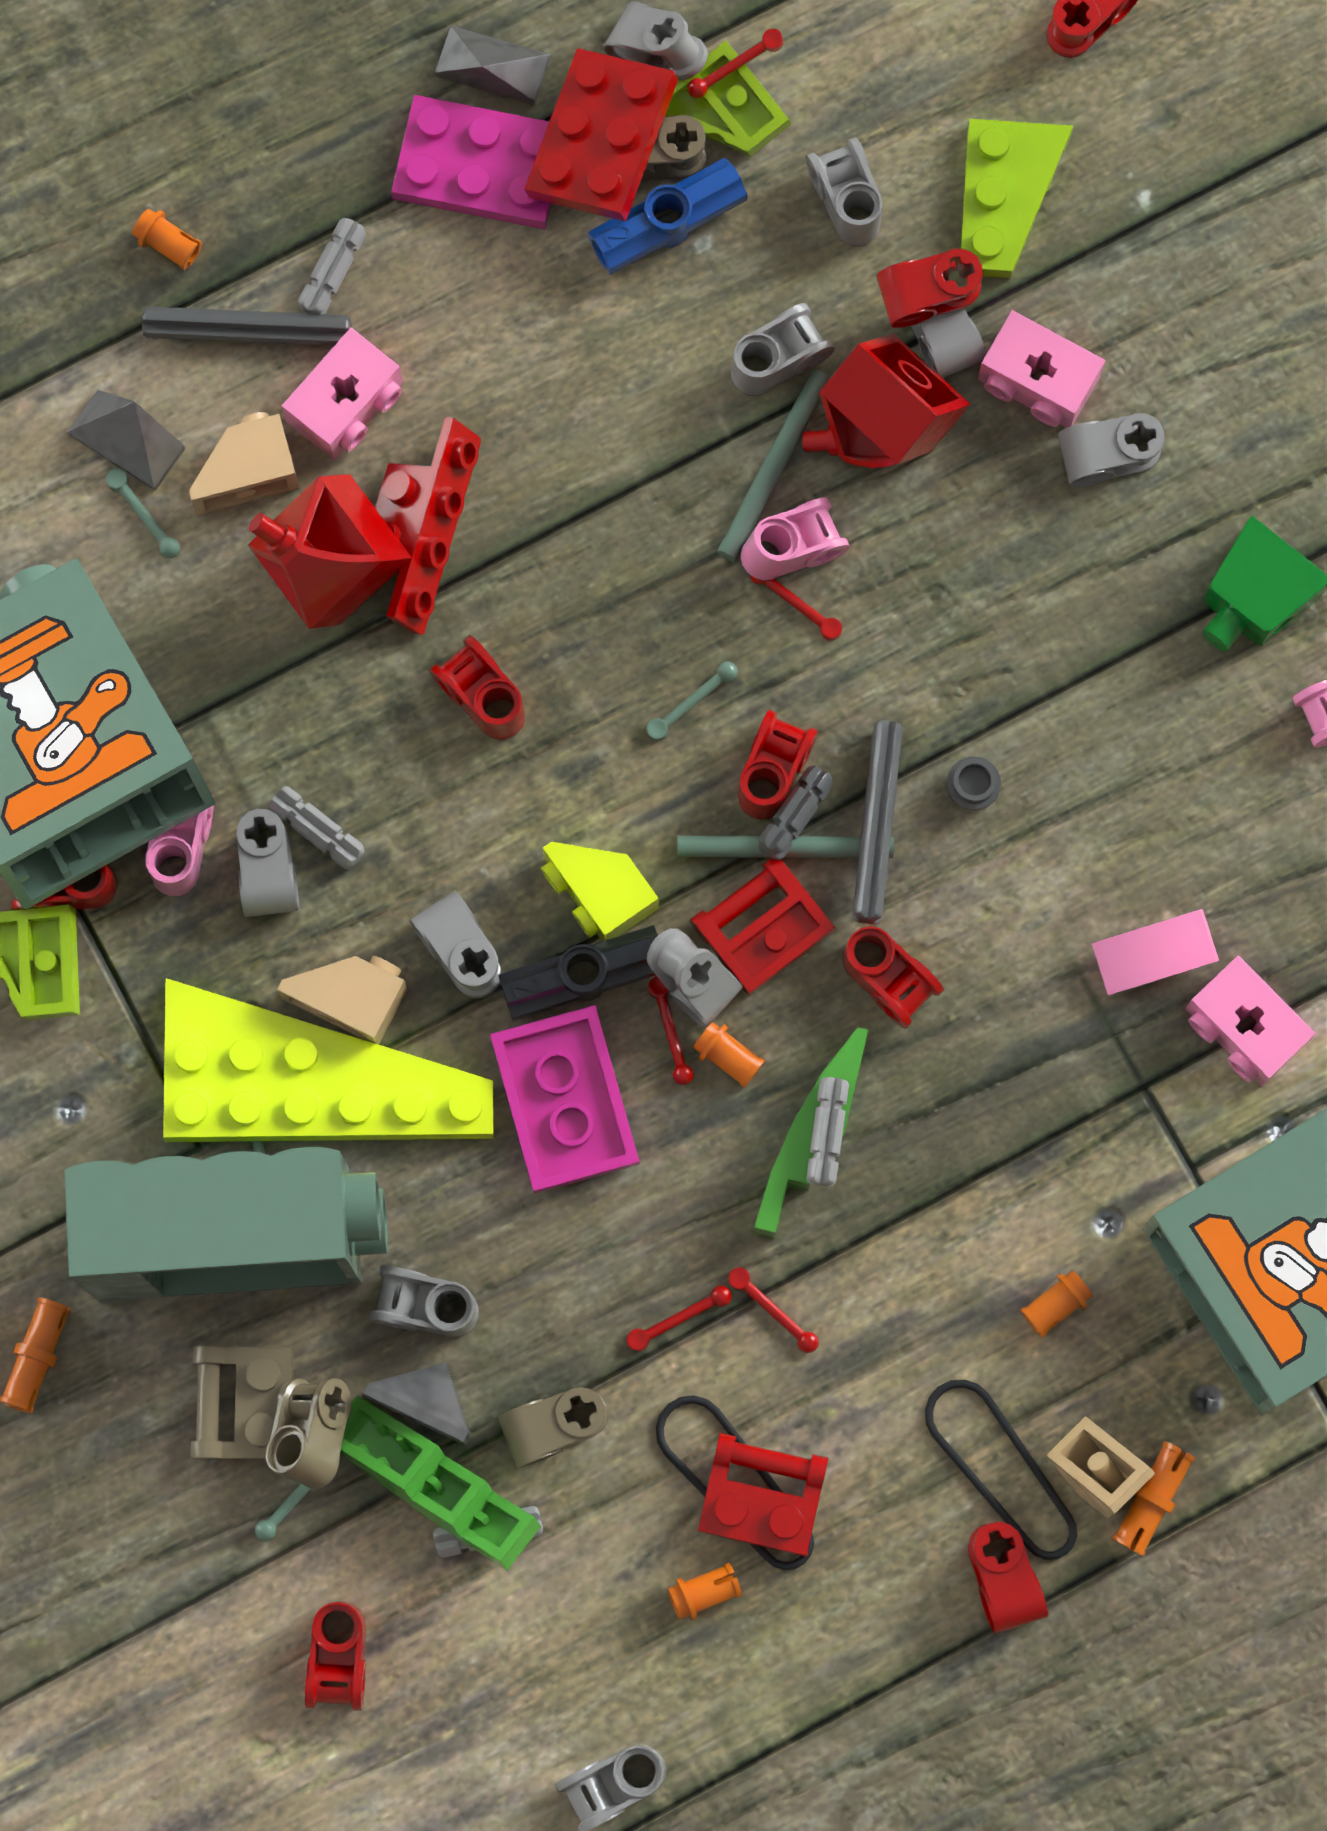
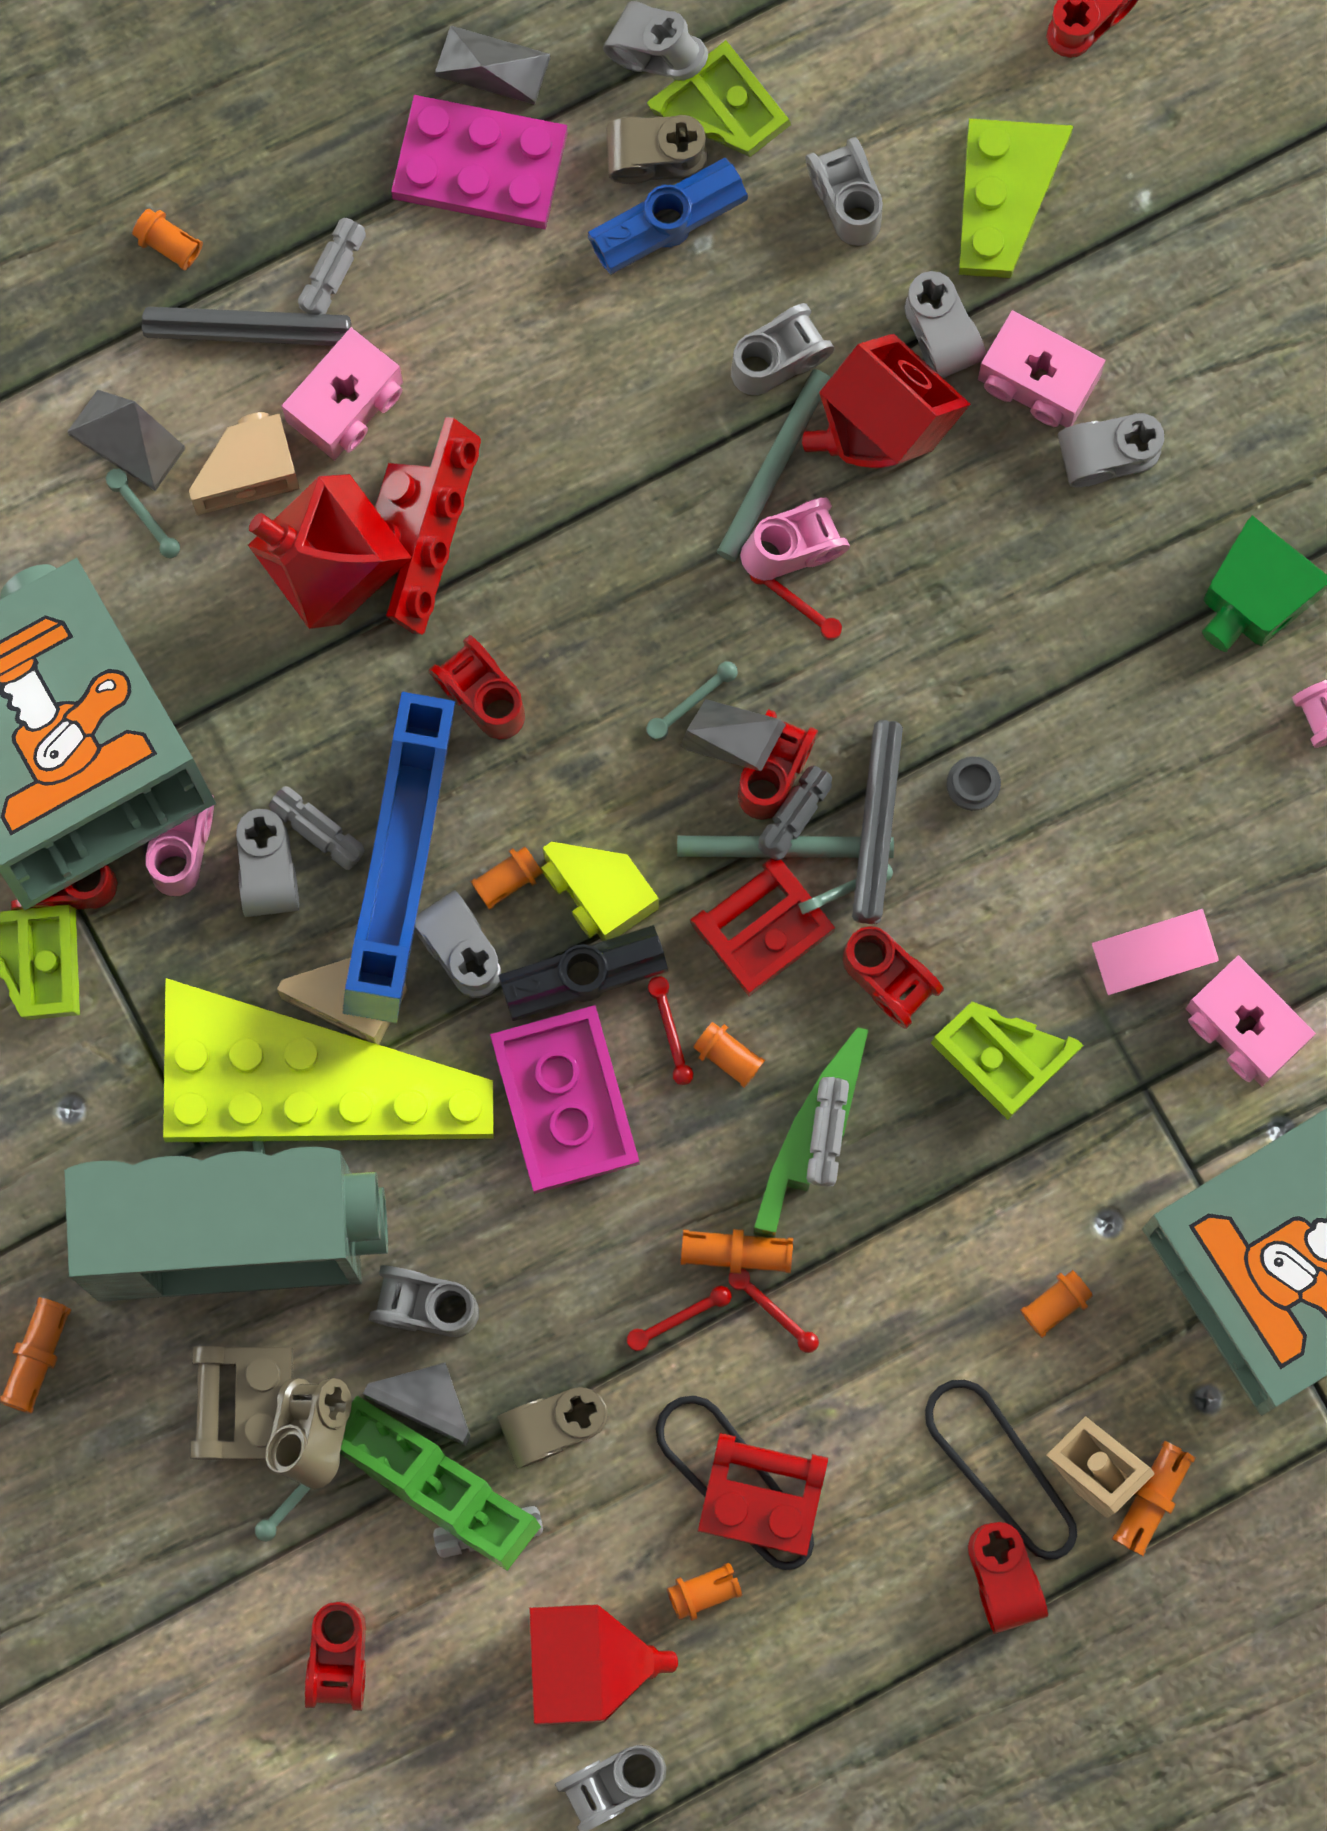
red plate [524,48,678,222] -> none
light grey piece [647,928,743,1028] -> none
red hinge [687,29,783,99] -> none
red piece [876,249,983,328] -> none
none -> blue arch [343,692,455,1023]
none -> orange pin [470,847,543,910]
none -> red piece [529,1604,678,1725]
none -> flat silver slope [681,699,786,771]
none -> orange pin [681,1229,793,1274]
none -> sand green hinge [798,864,893,914]
none -> lime wing [931,1002,1084,1120]

